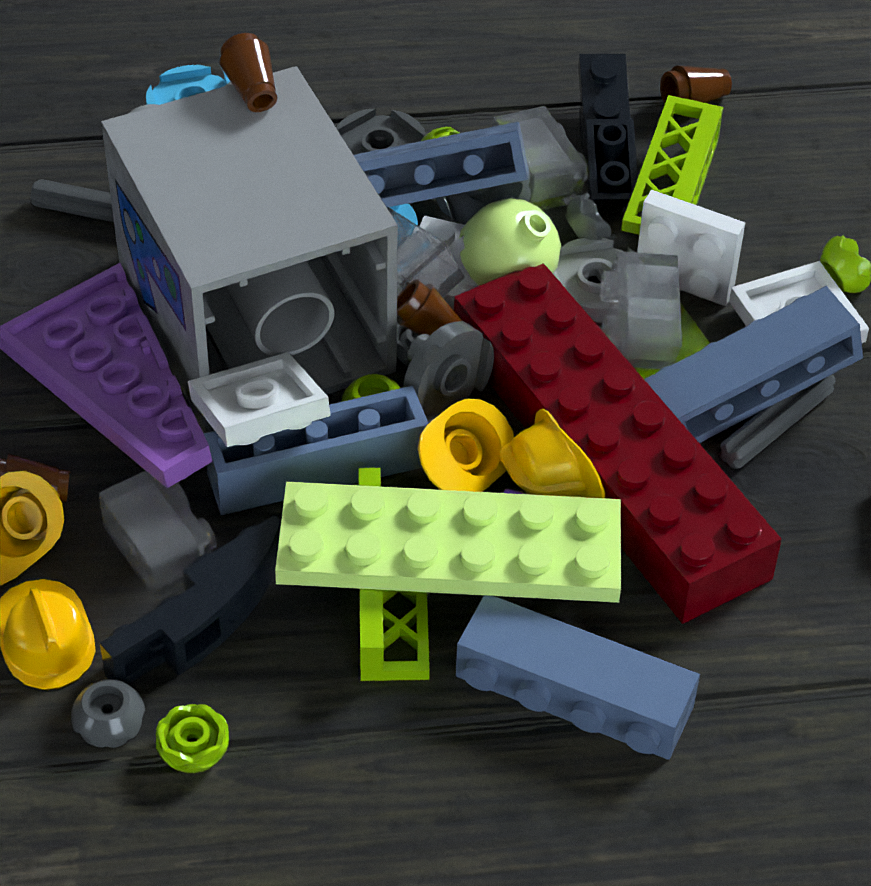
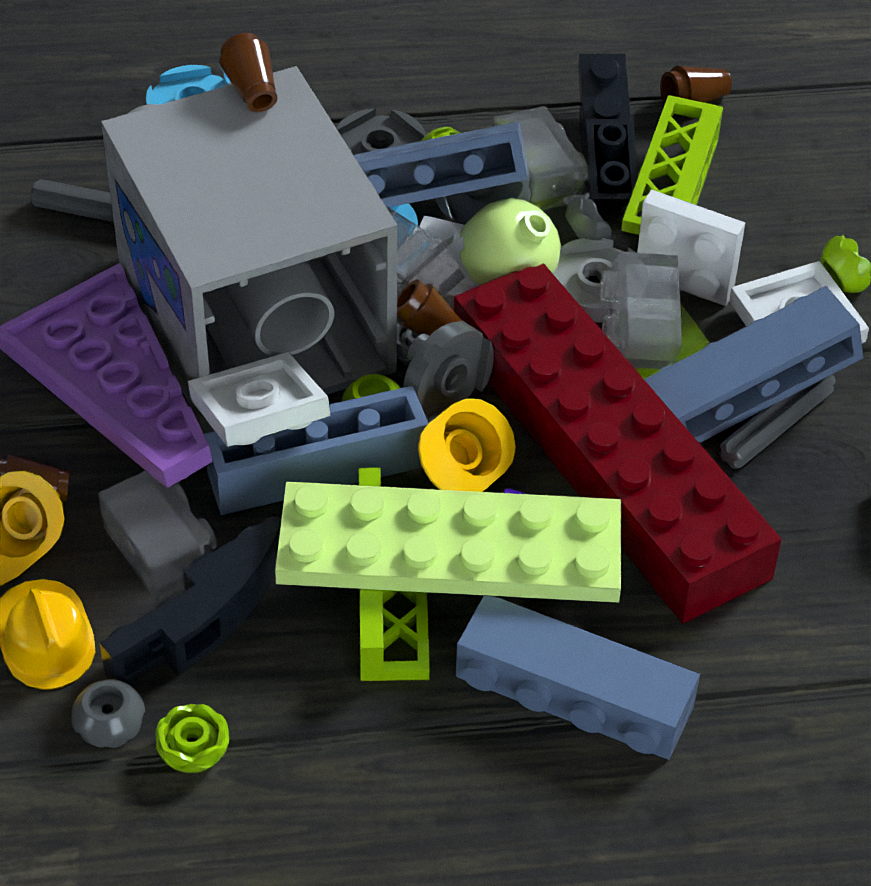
yellow piece [500,409,605,498] -> none

